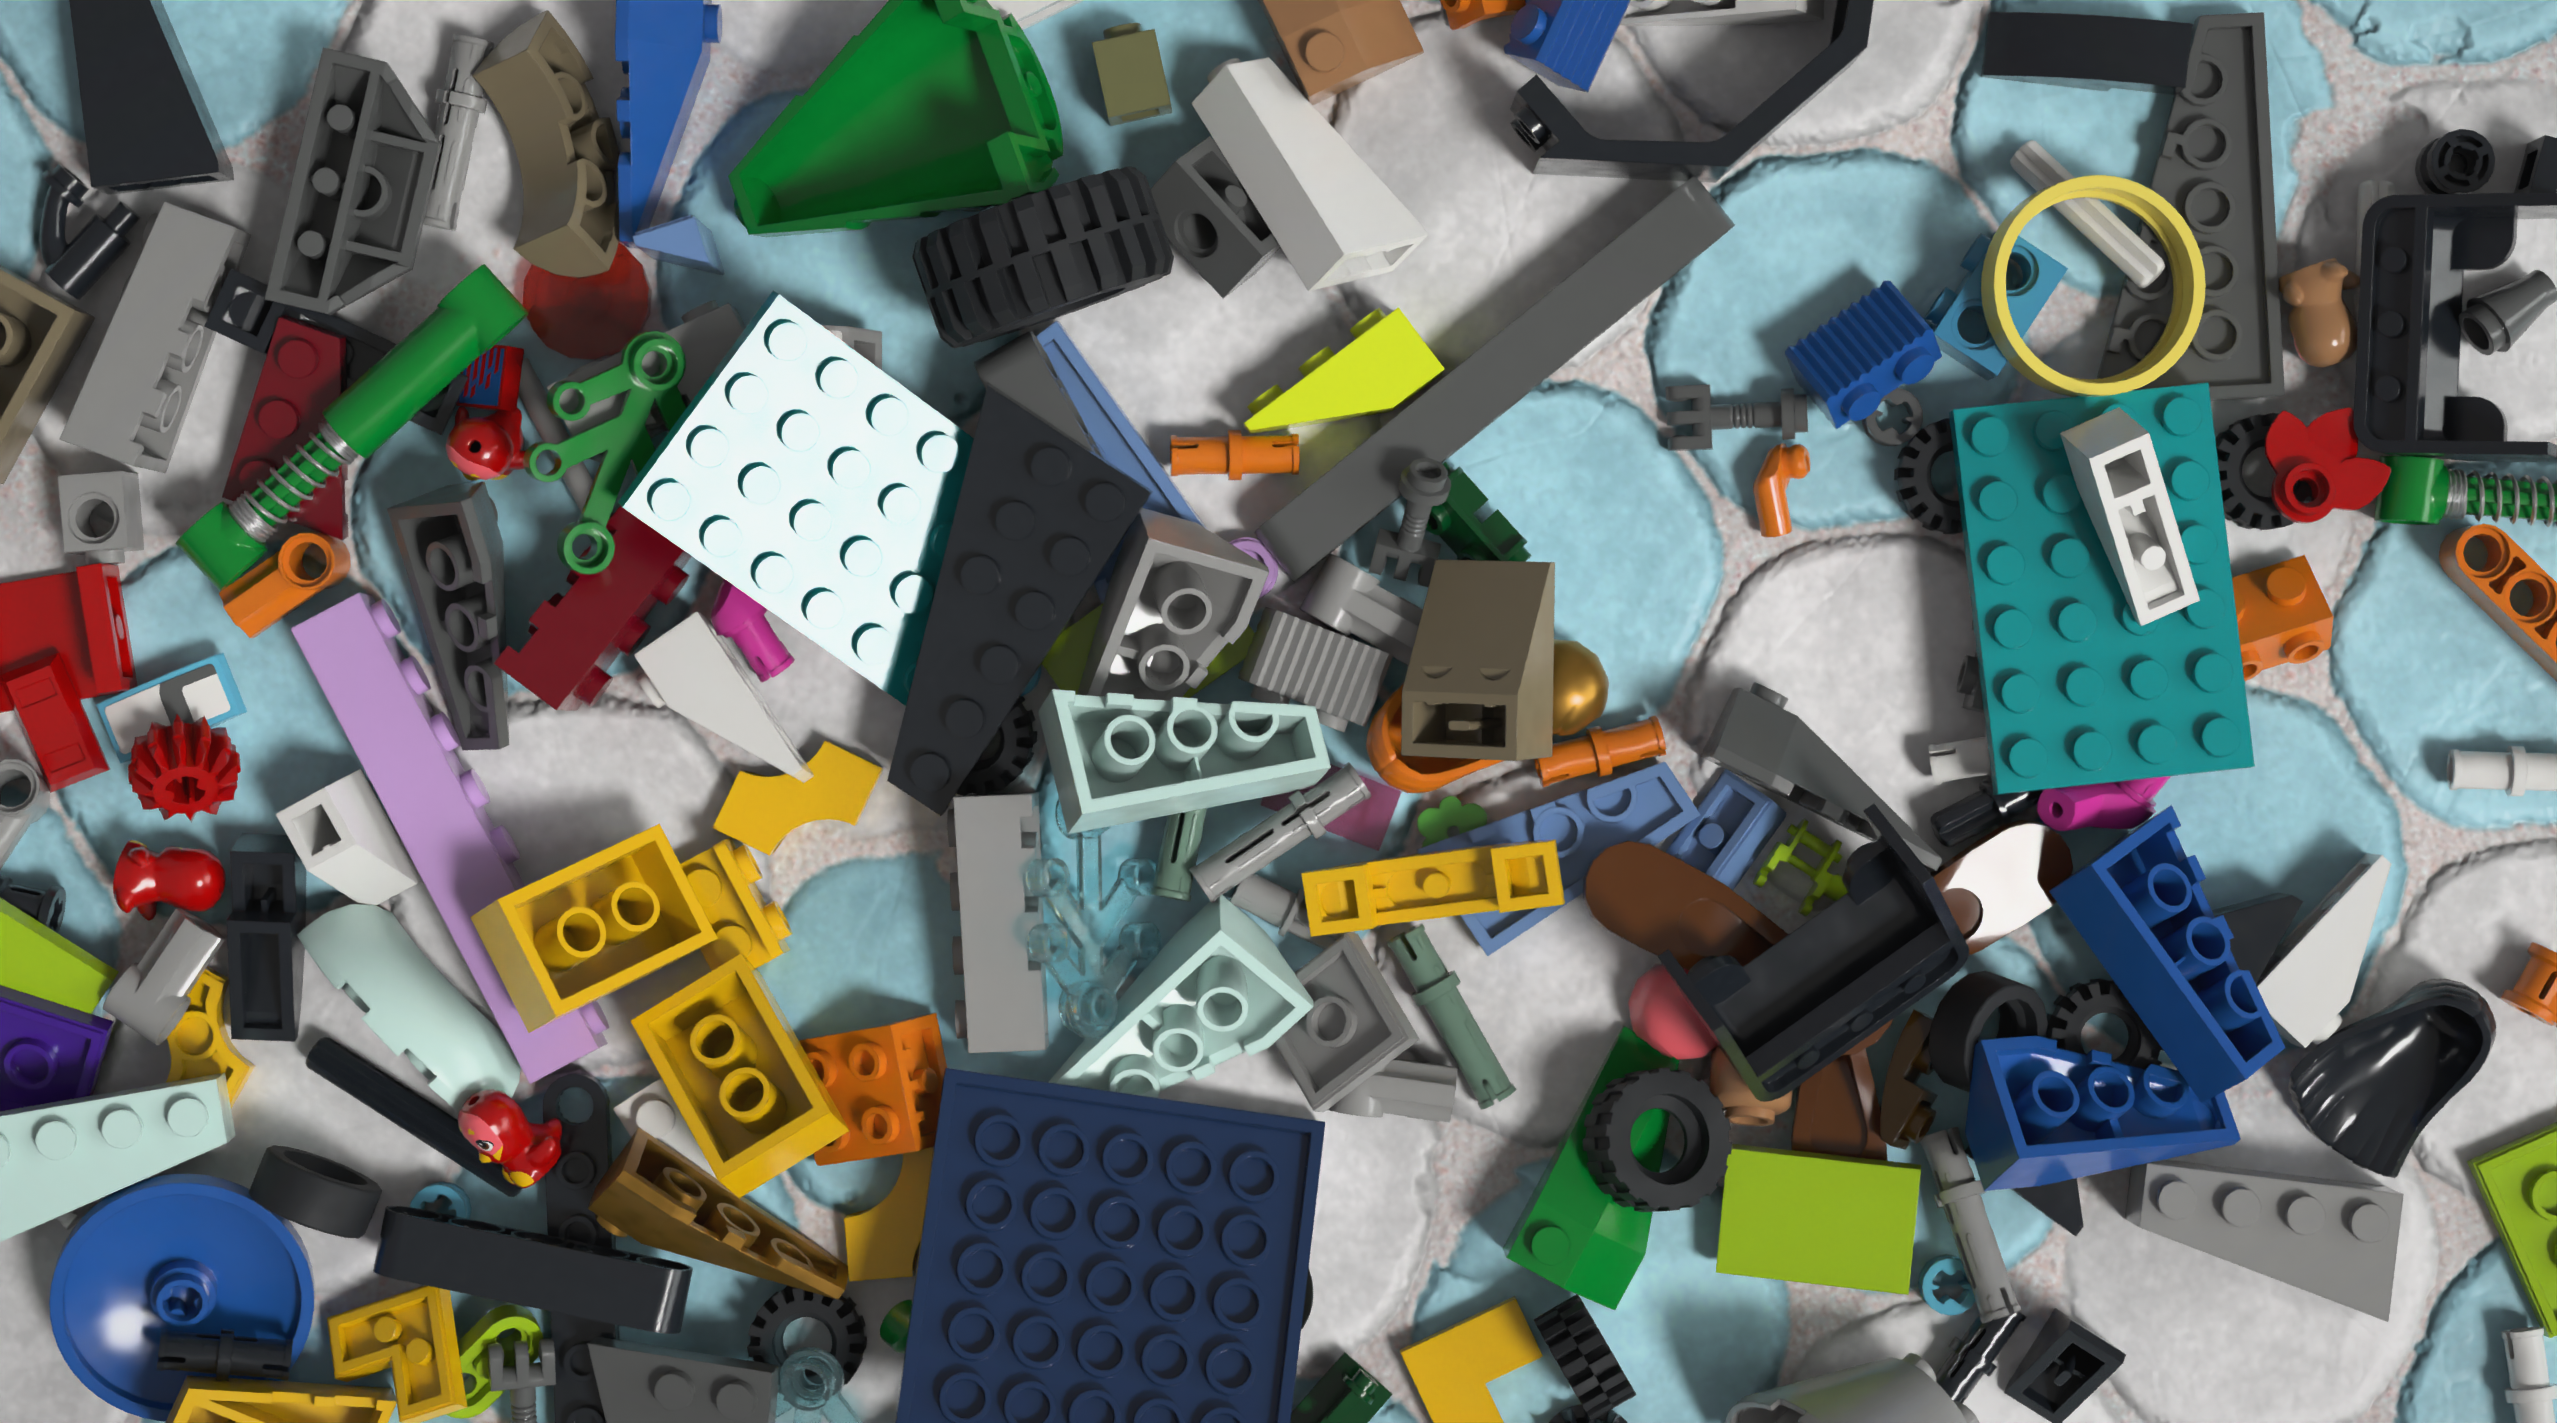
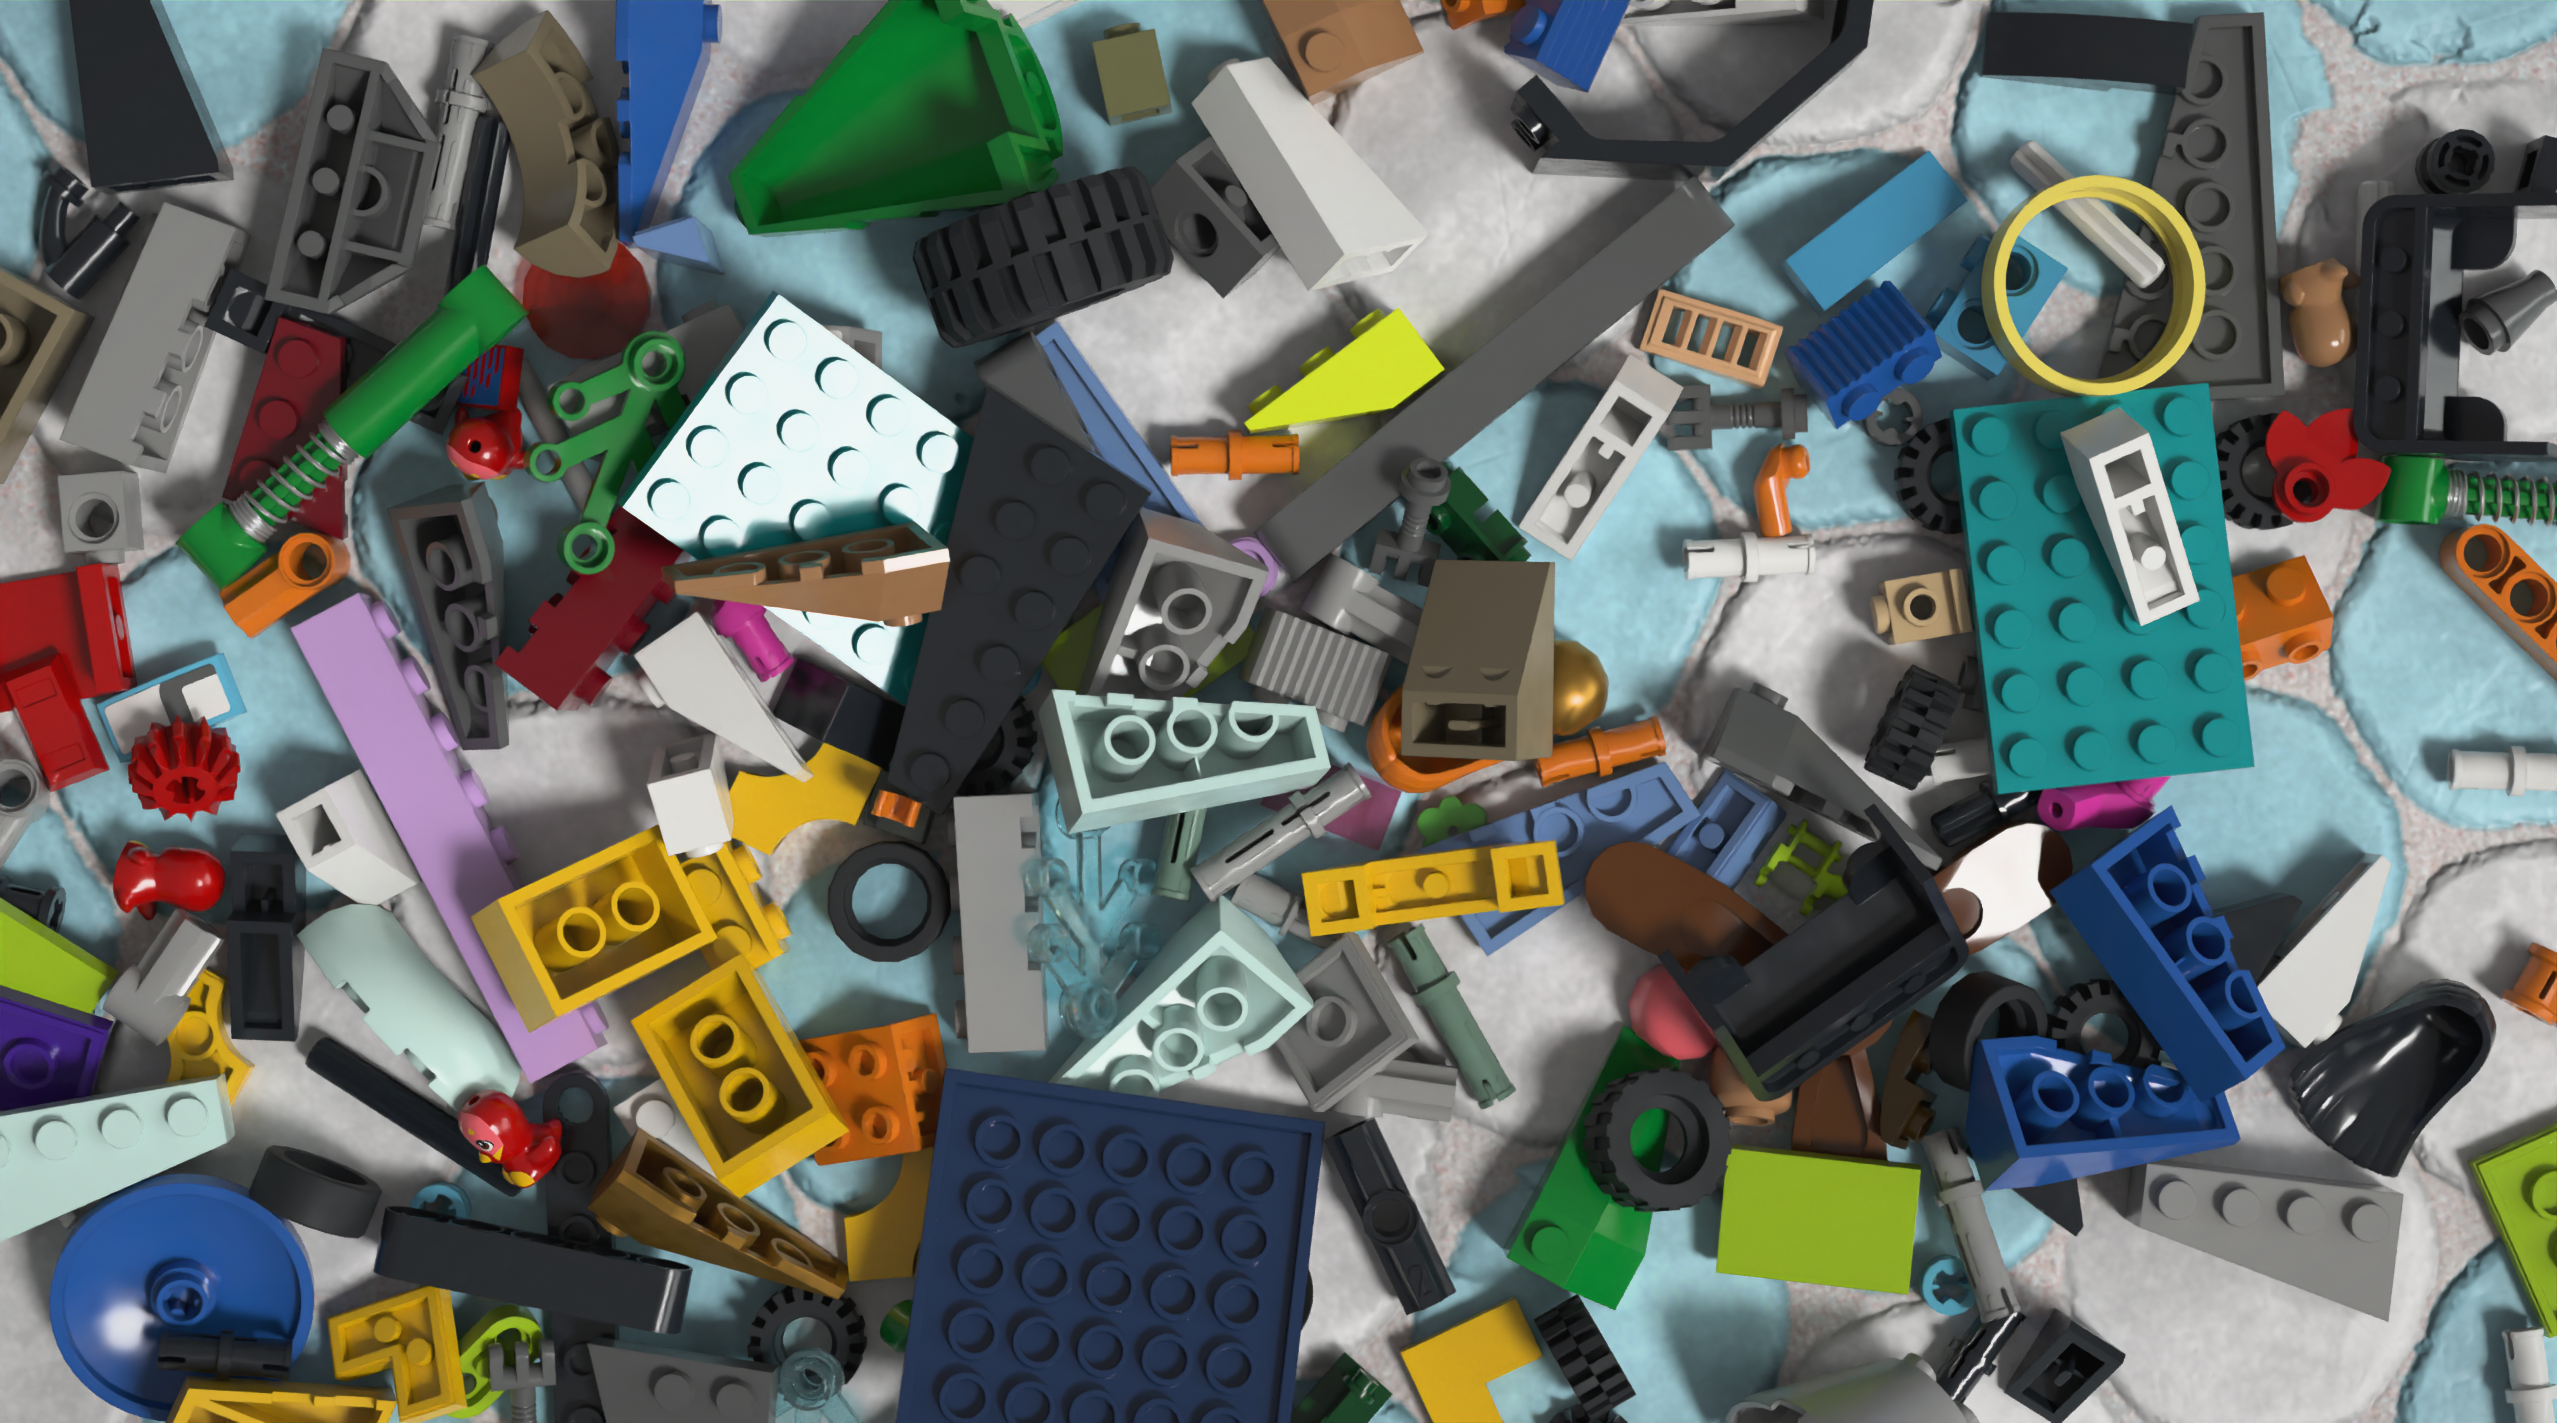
none -> black axle [443,116,510,298]
none -> white slope [647,732,734,858]
none -> medium nougat wedge [661,521,950,627]
none -> black slope [773,657,906,768]
none -> black tyre [828,841,951,962]
none -> piece [863,769,936,844]
none -> black piece [1324,1117,1456,1315]
none -> white slope [1518,354,1683,561]
none -> light nougat slope [1638,288,1784,390]
none -> white pin [1682,531,1816,582]
none -> dark azure slope [1780,150,1968,316]
none -> black tyre [1864,665,1961,791]
none -> tan brick [1870,568,1973,645]

